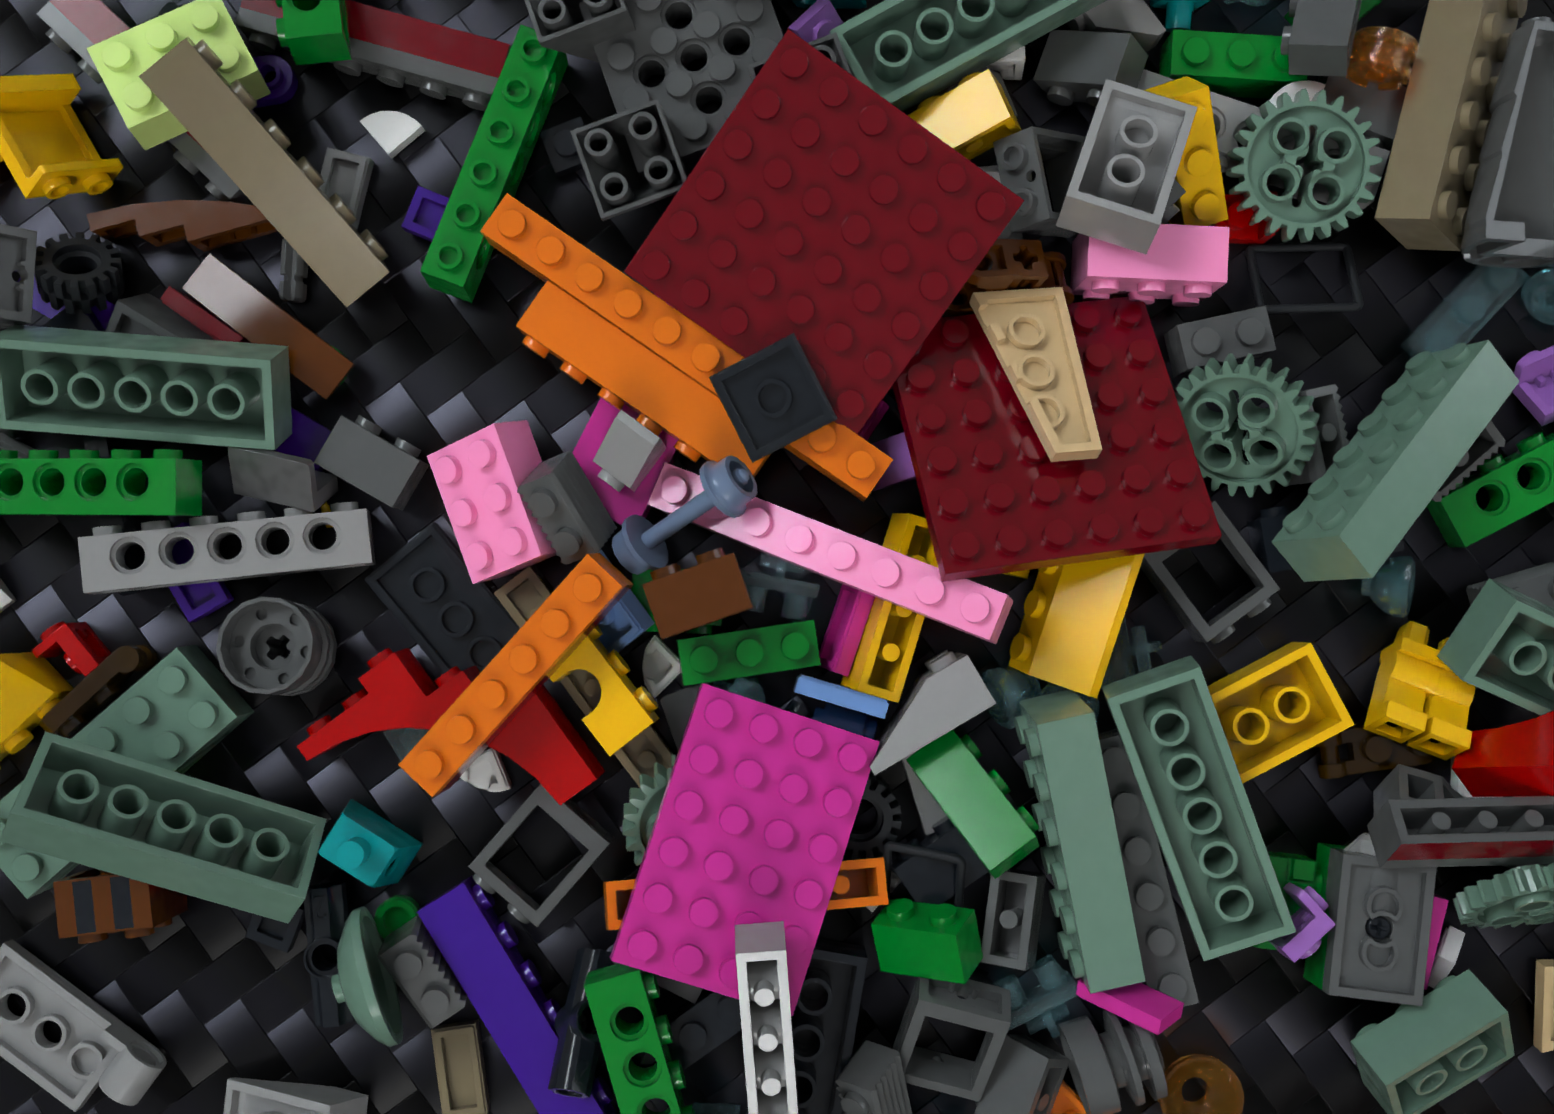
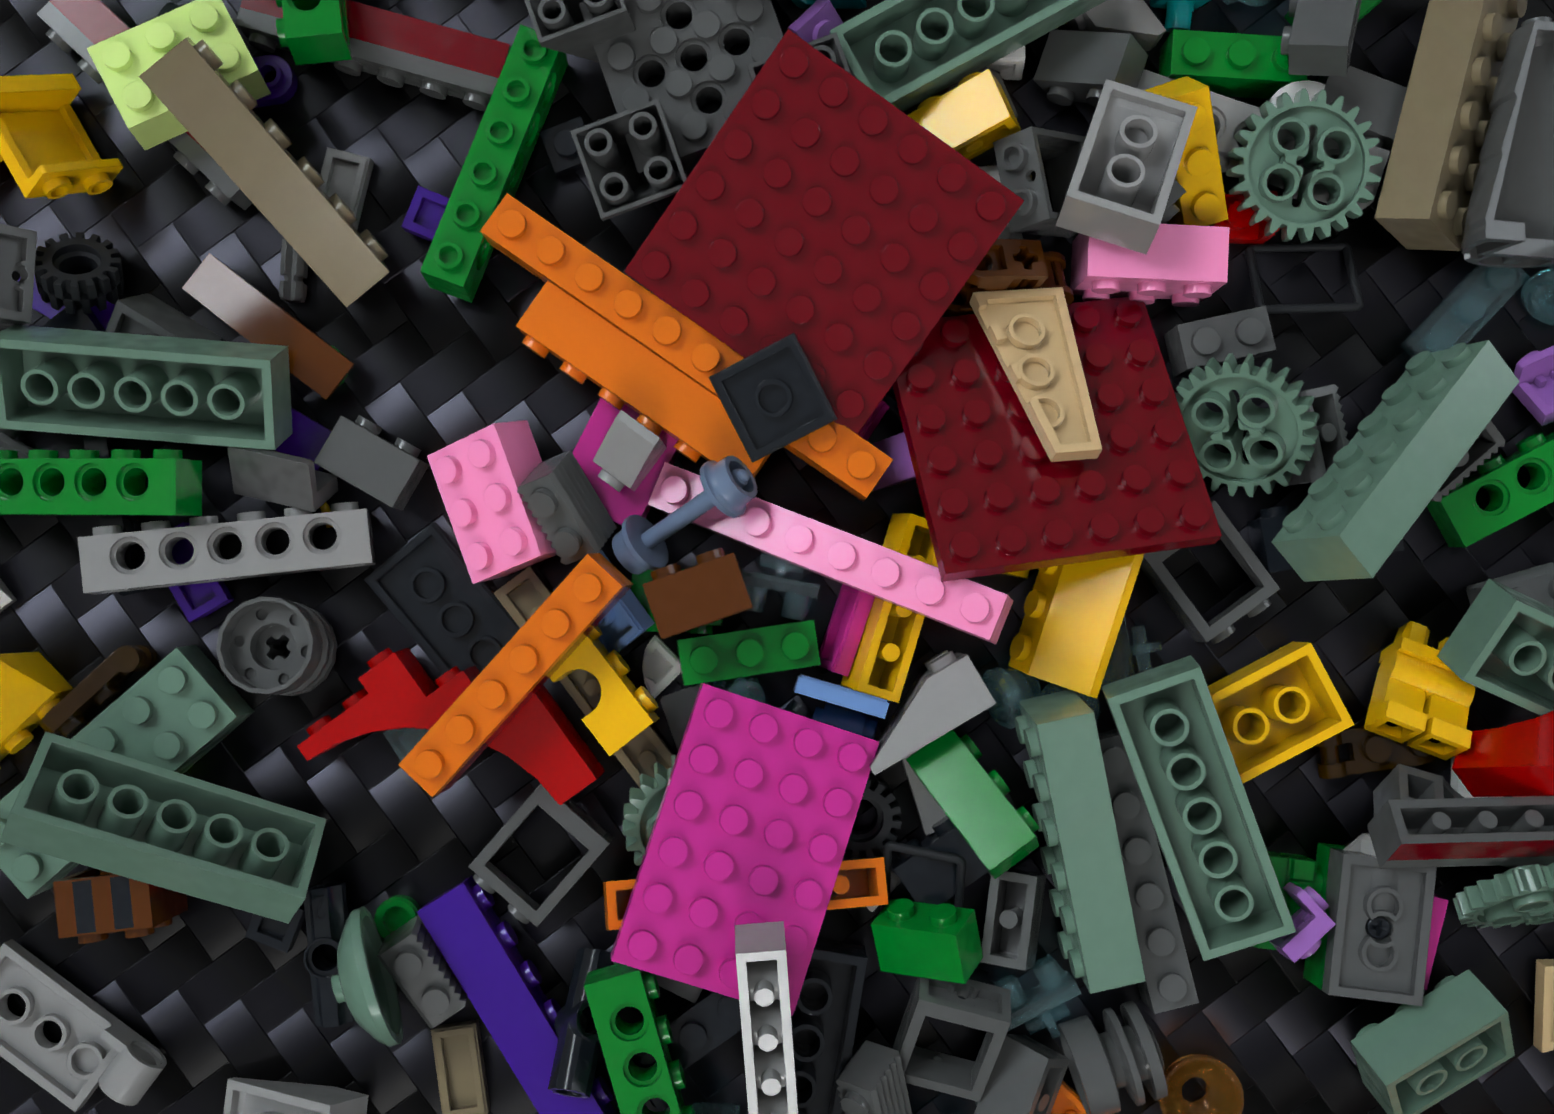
red bracket [31,621,111,677] -> none
reddish brown slope [86,200,278,252] -> none
dark red tile [160,286,251,343] -> none
teal torso [318,799,423,888] -> none
white tile [360,111,425,159] -> none
white tile [460,748,513,792] -> none
dark pink tile [1076,978,1184,1035] -> none
clear orange wheel [1346,26,1420,91] -> none
clear light blue brick [1361,556,1416,619] -> none
white tile [1428,926,1465,988] -> none

